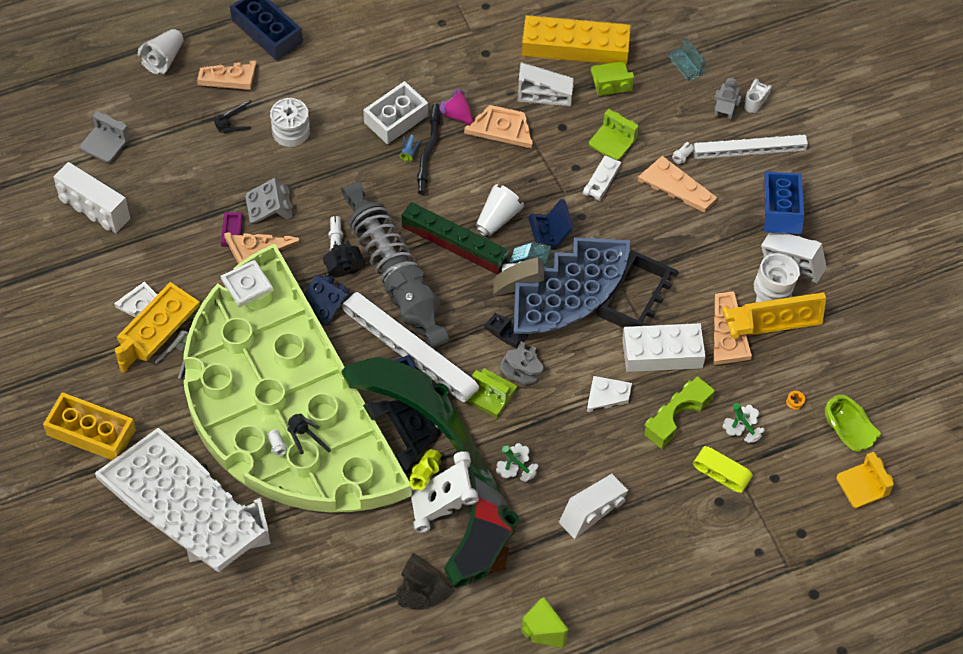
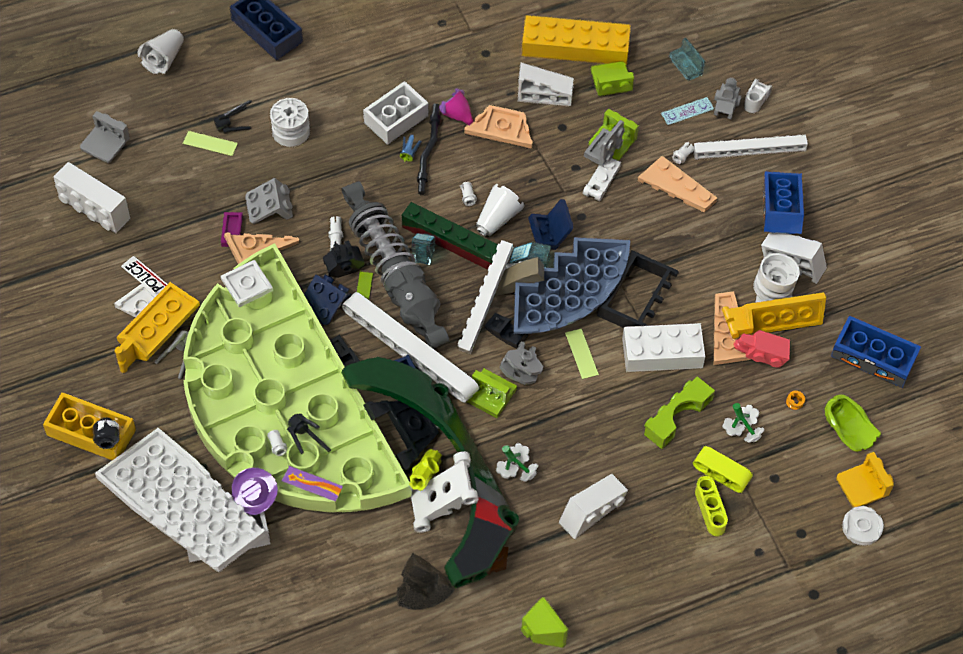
light nougat wing [197,60,256,90] -> none
white wing [587,376,632,412] -> none
none -> black head [93,417,120,449]
none -> sticker [121,256,167,295]
none -> yellowish green sticker [183,131,238,156]
none -> medium lavender hat [232,468,278,515]
none -> medium lavender sticker [282,466,343,502]
none -> black slope [330,334,360,367]
none -> lime window [357,272,373,299]
none -> clear light blue slope [412,233,435,265]
none -> white piece [458,240,513,354]
none -> white pin [460,182,477,206]
none -> yellowish green sticker [565,329,599,379]
none -> light grey bracket [584,120,625,166]
none -> clear light blue sticker [661,97,714,125]
none -> neon yellow beam [695,476,728,536]
none -> coral hinge [733,330,790,368]
none -> blue brick [831,316,921,388]
none -> white tile [842,506,884,545]

